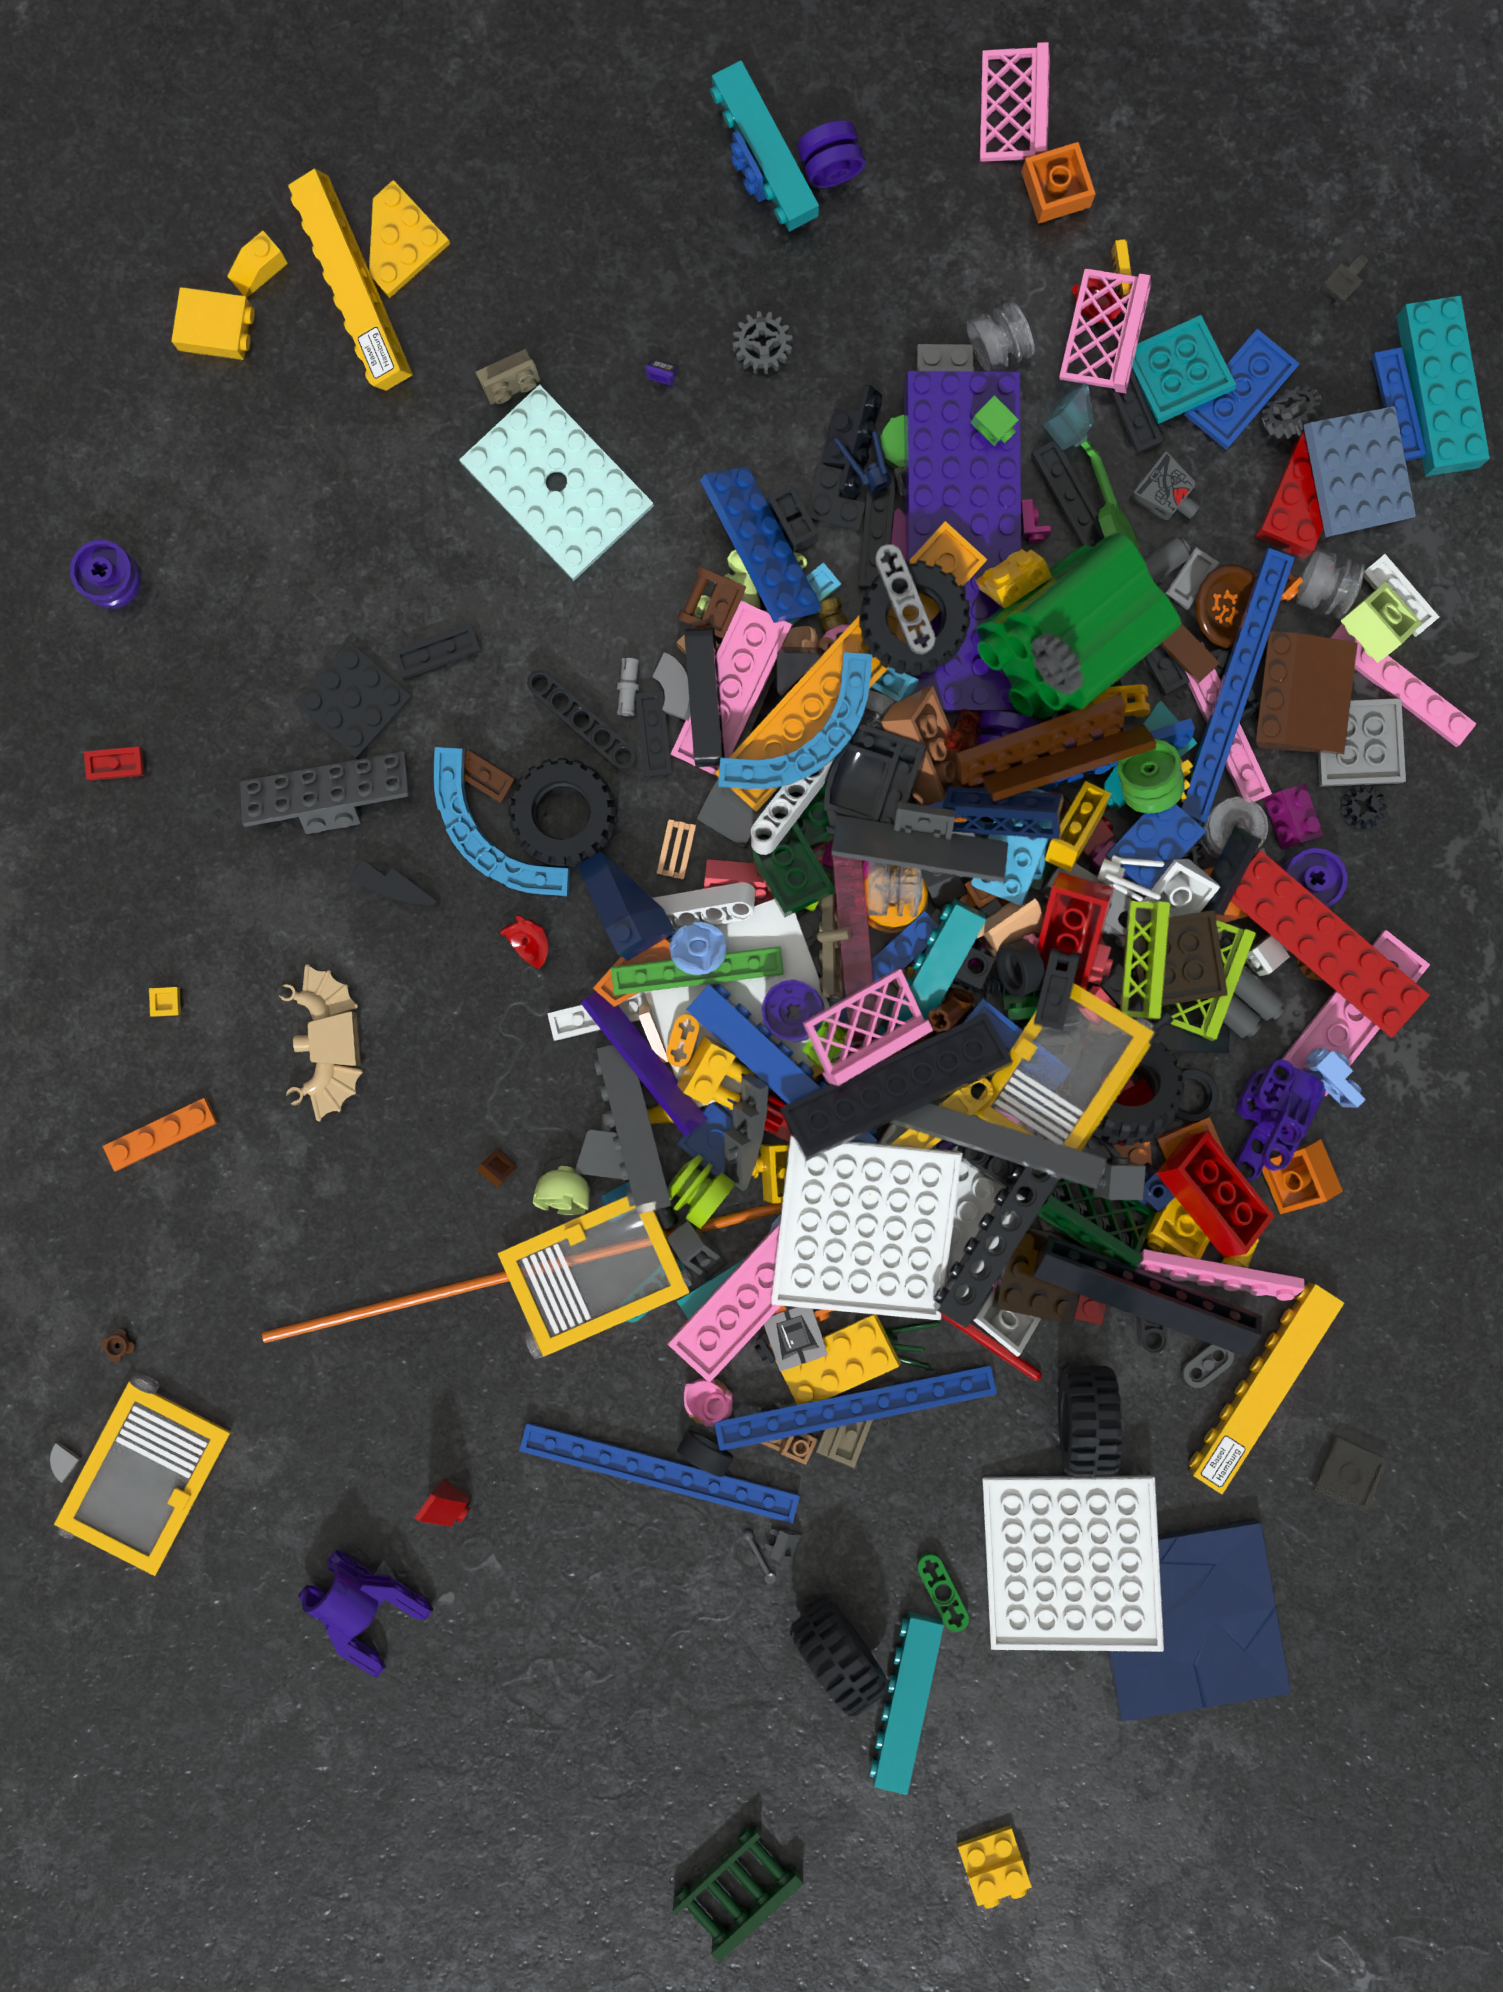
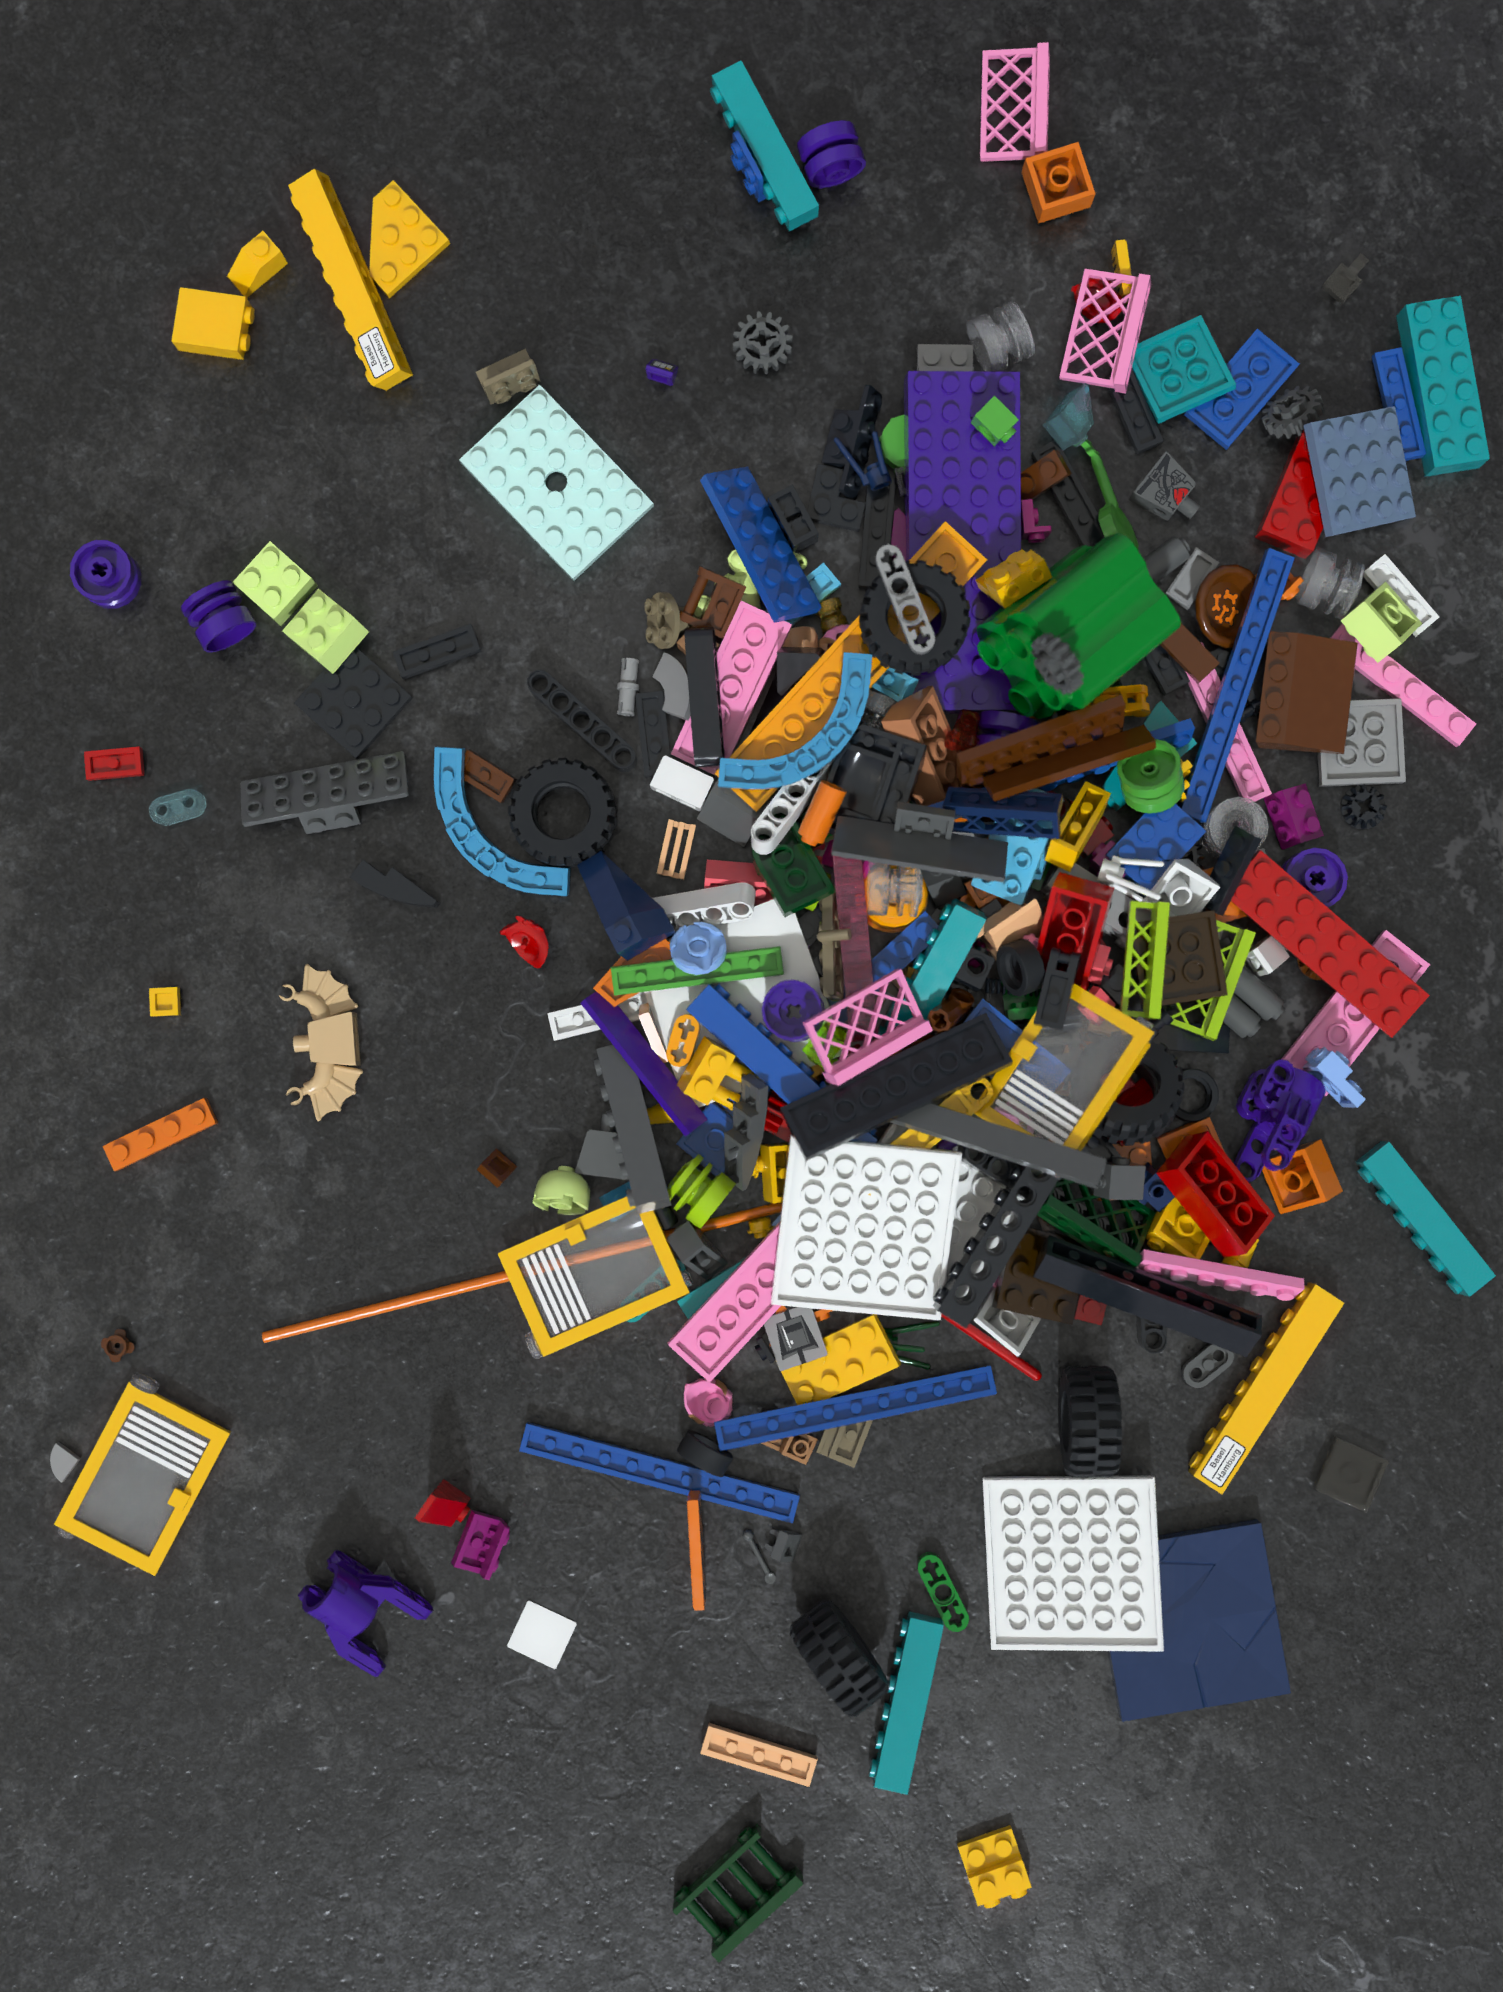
none -> clear light blue plate [149,789,206,826]
none -> dark purple wheel [181,580,257,653]
none -> yellowish green brick [233,541,318,626]
none -> yellowish green brick [282,589,369,674]
none -> magenta bracket [451,1510,510,1580]
none -> white sticker [507,1601,576,1669]
none -> dark tan plate [644,592,692,649]
none -> white panel [650,756,714,812]
none -> orange tile [687,1490,706,1611]
none -> light nougat plate [700,1723,818,1787]
none -> yellow plate [747,1217,774,1239]
none -> orange brick [798,780,847,846]
none -> reddish brown plate [1021,450,1072,500]
none -> teal brick [1356,1141,1496,1297]

